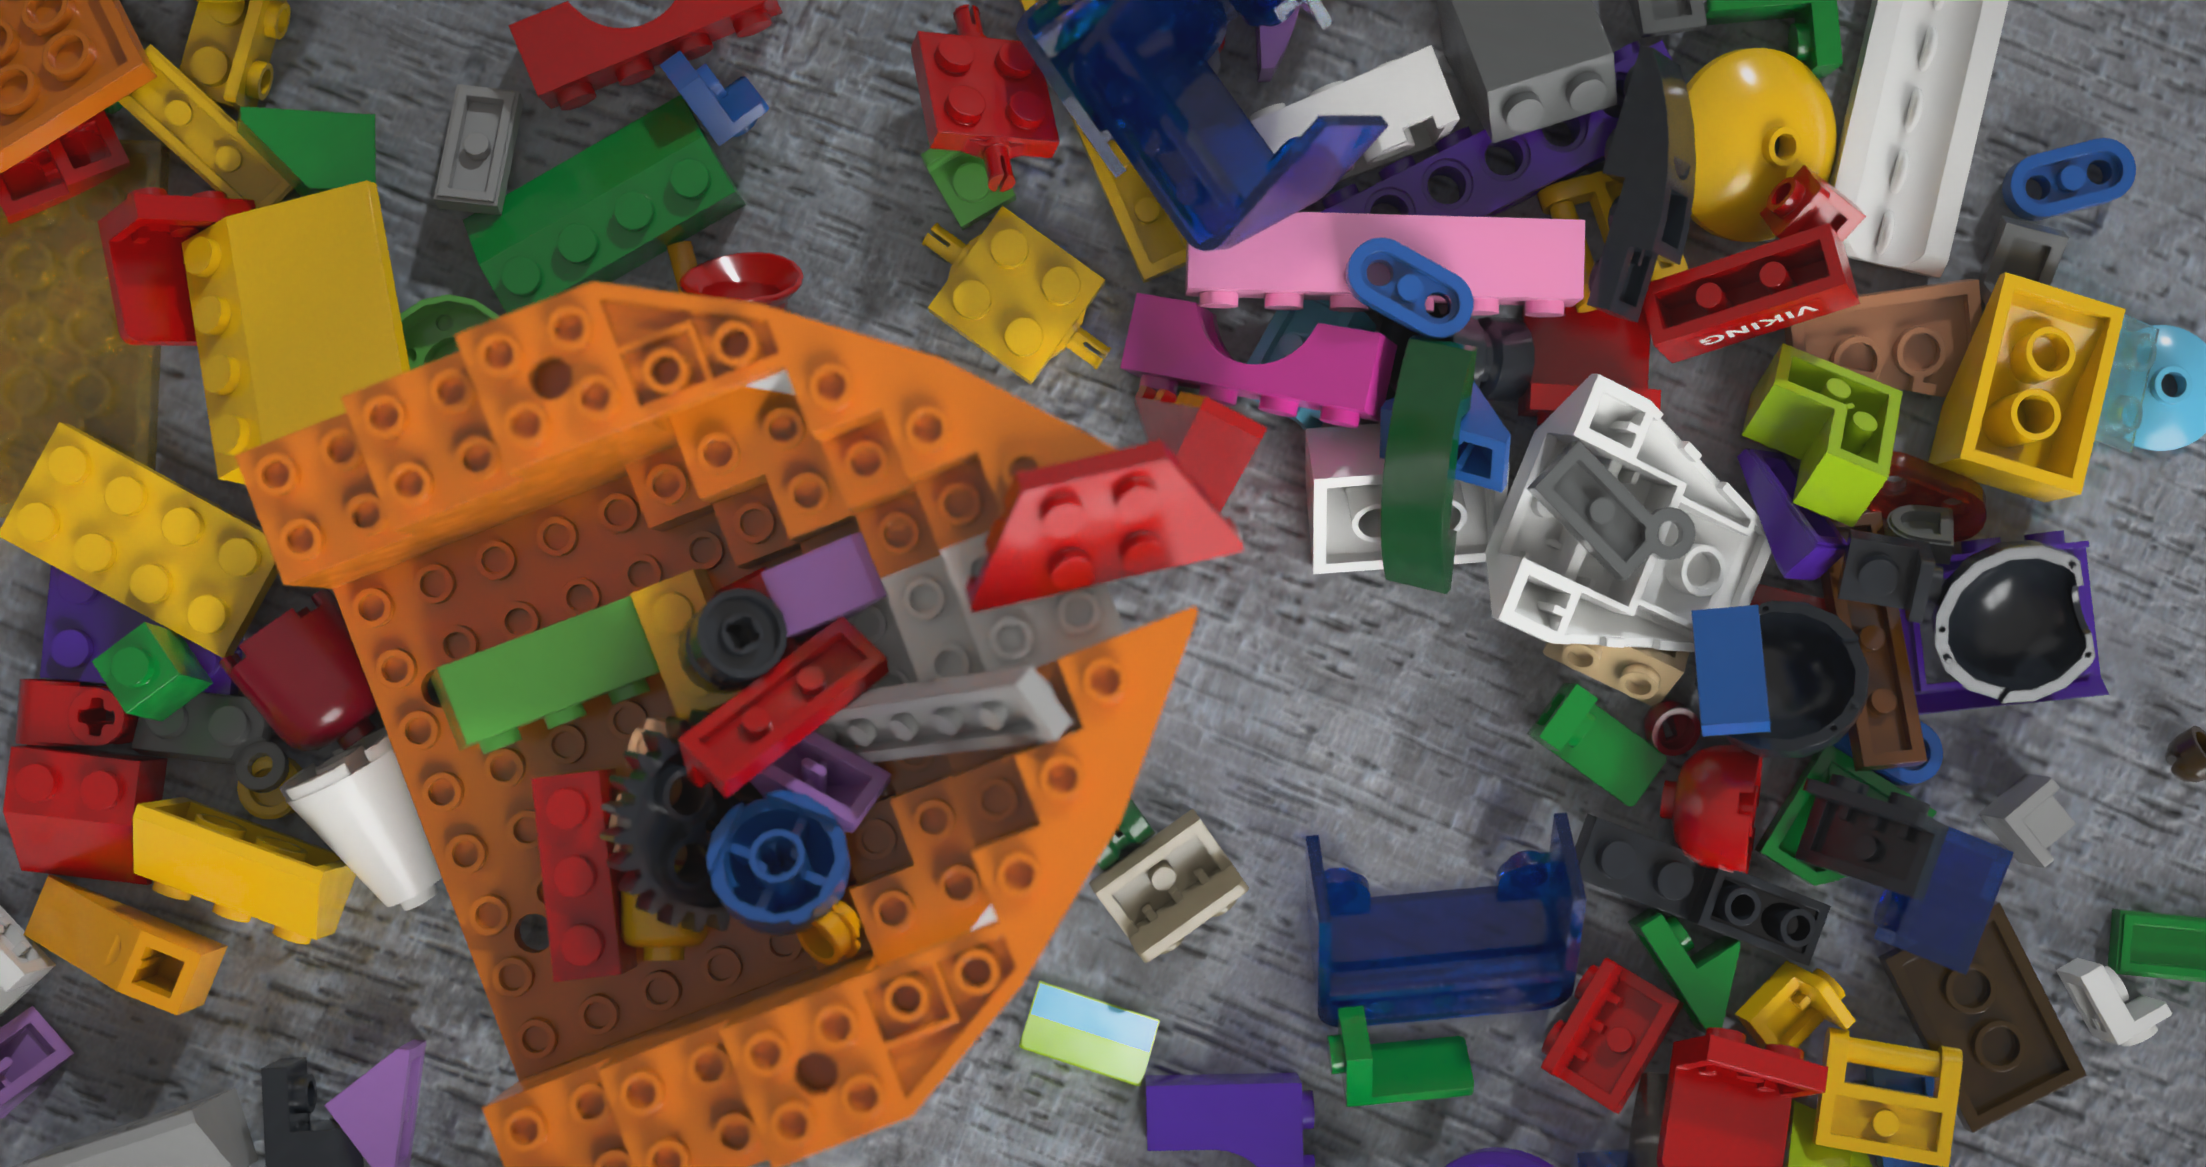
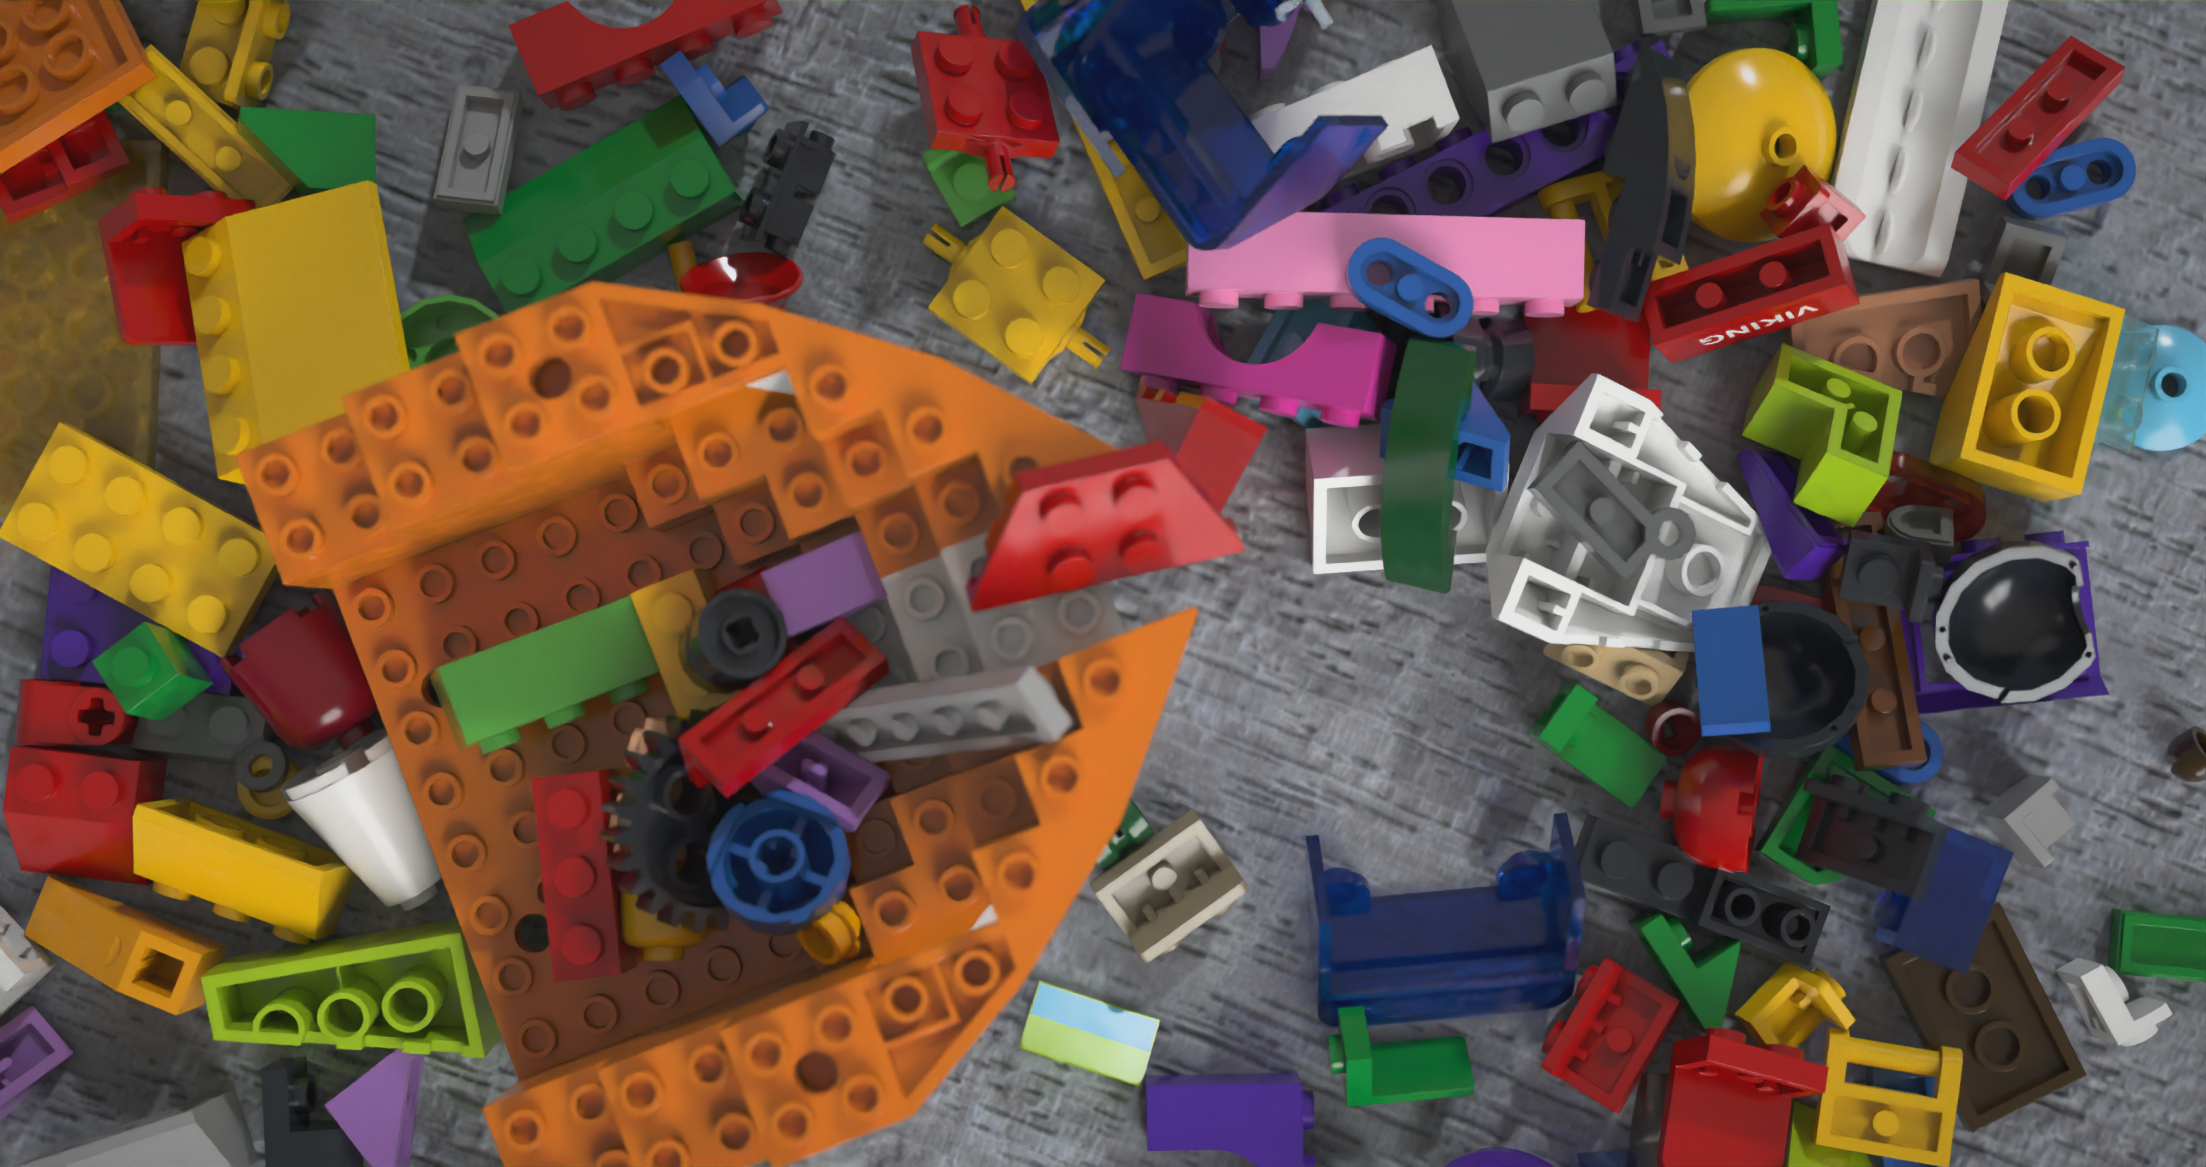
none -> lime wedge [201,918,500,1059]
none -> black hinge [739,121,836,257]
none -> red plate [1951,36,2125,201]

